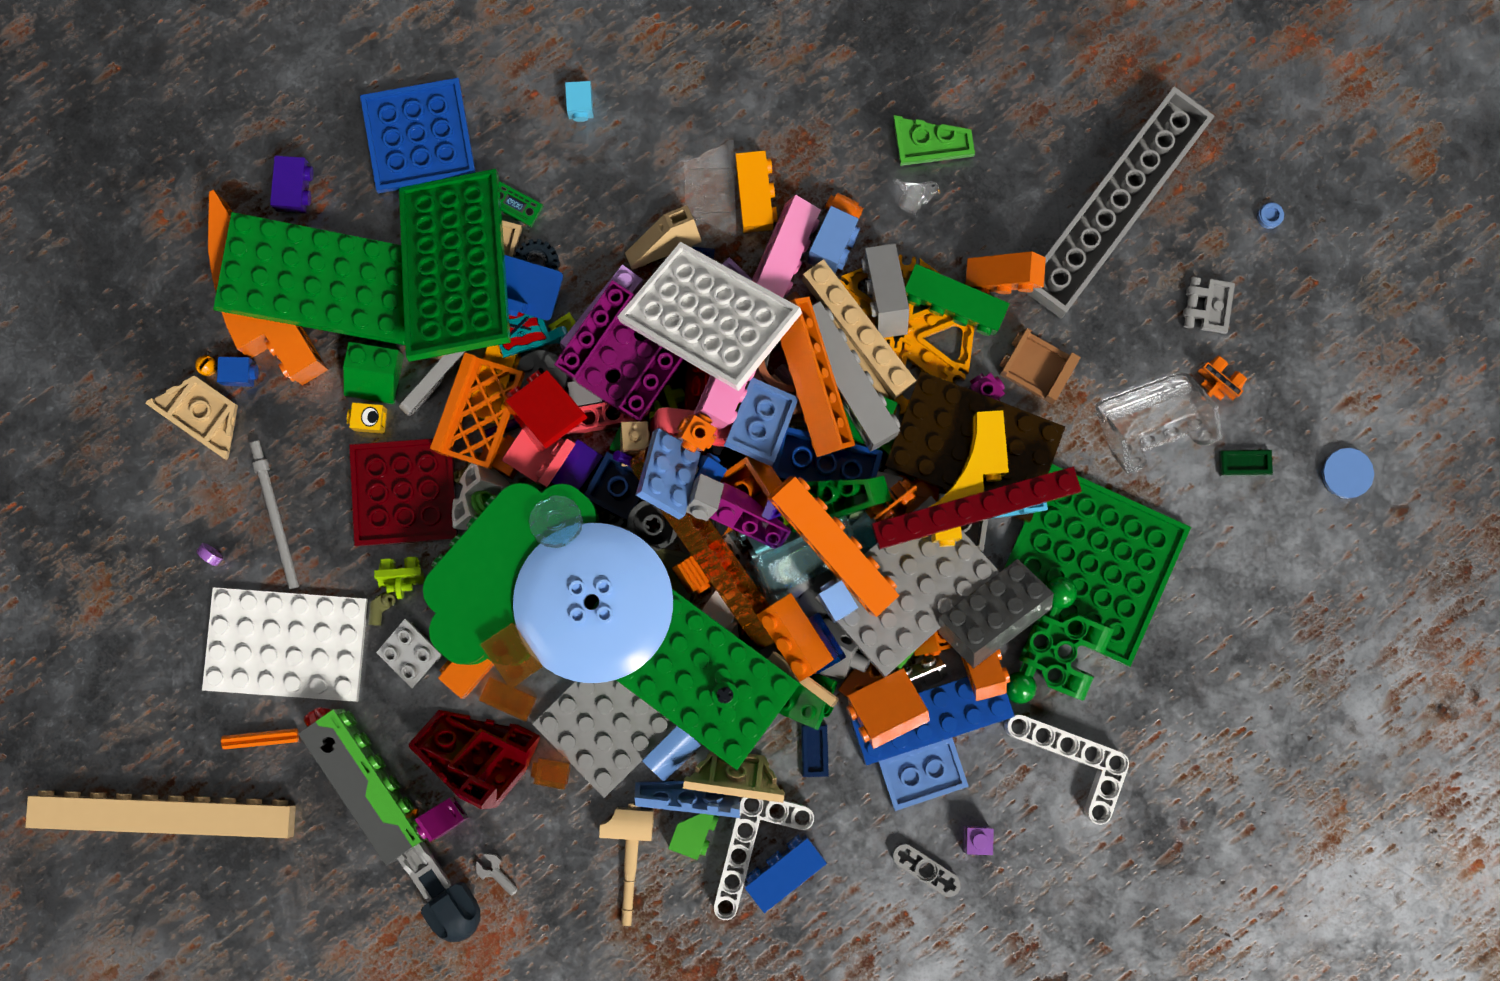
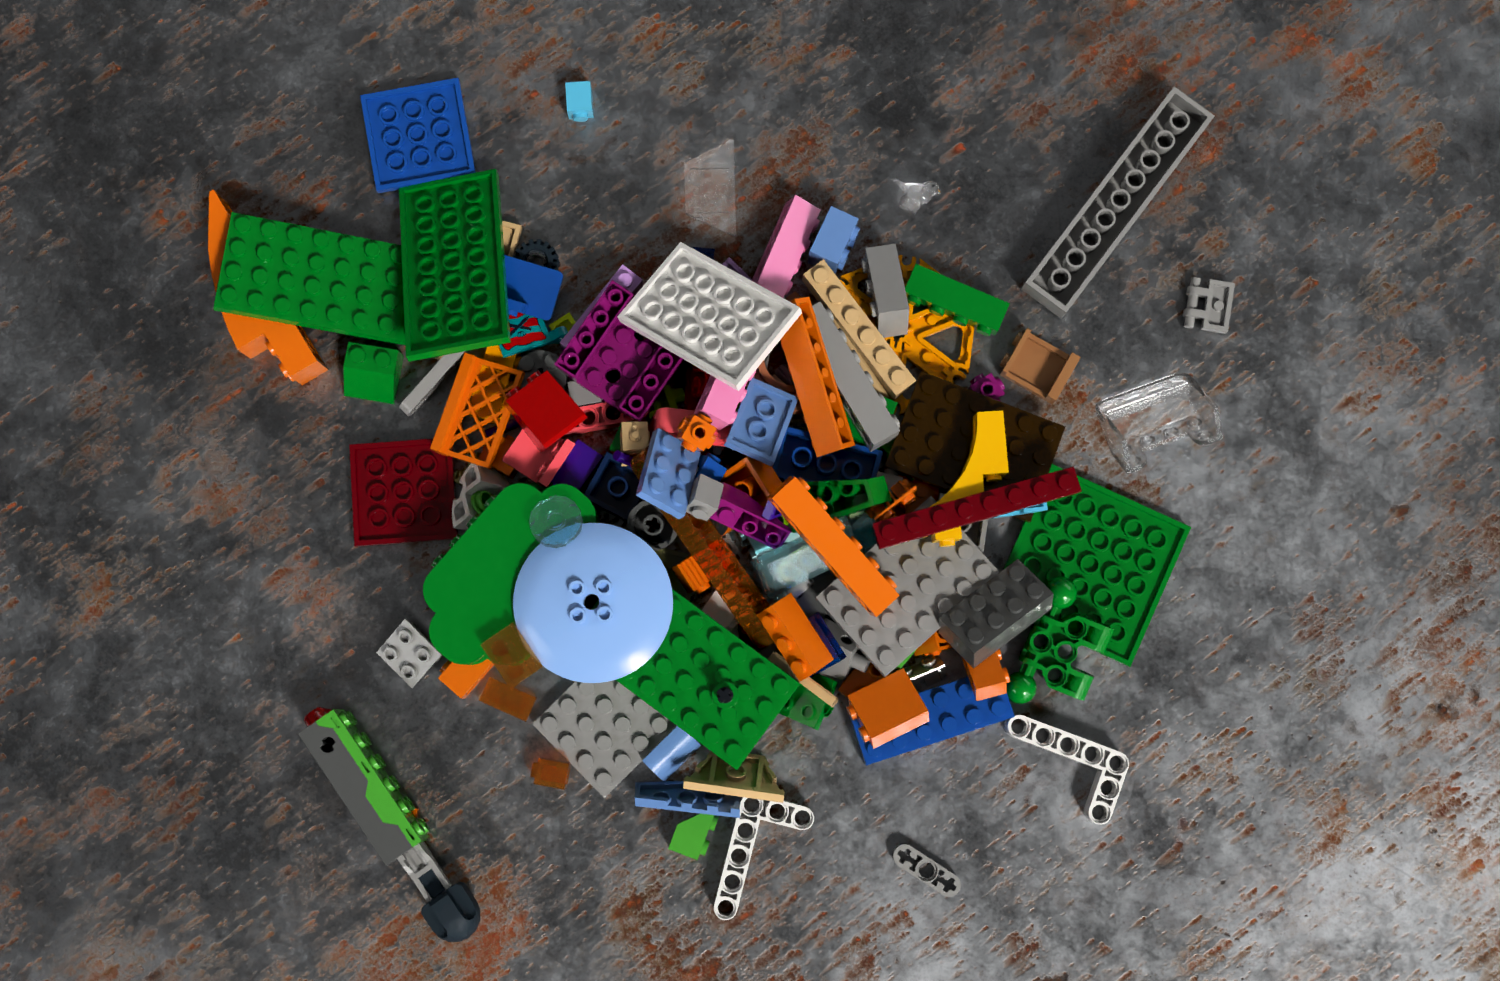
tan brick [25,790,296,838] -> none
tan wing [145,375,238,460] -> none
light orange hinge [195,355,217,376] -> none
medium lavender tile [196,543,223,566] -> none
white plate [202,588,368,702] -> none
blue brick [217,357,259,387] -> none
orange axle [221,728,299,750] -> none
light grey bar [250,441,299,590] -> none
dark purple brick [270,156,314,213] -> none
yellow brick [347,402,388,434] -> none
olive arm [368,592,396,626] -> none
lime hips [374,557,425,599] -> none
dark red wedge [408,710,540,809] -> none
magenta slope [415,796,468,842] -> none
light grey bar [476,853,518,896] -> none
green tile [499,181,544,228] -> none
tan piece [599,803,654,926] -> none
tan slope [625,205,702,270] -> none
light orange brick [736,151,778,233] -> none
blue brick [744,834,827,913] -> none
dark blue tile [801,724,829,777] -> none
light blue brick [818,580,858,623] -> none
orange brick [825,193,864,218] -> none
medium blue plate [878,738,969,811] -> none
bright green wing [893,115,975,166] -> none
medium lavender brick [963,826,994,855] -> none
orange brick [965,251,1046,295] -> none
orange hips [1197,355,1247,401] -> none
dark green tile [1219,450,1273,476] -> none
medium blue tile [1257,202,1284,229] -> none
medium blue tile [1321,448,1374,499] -> none

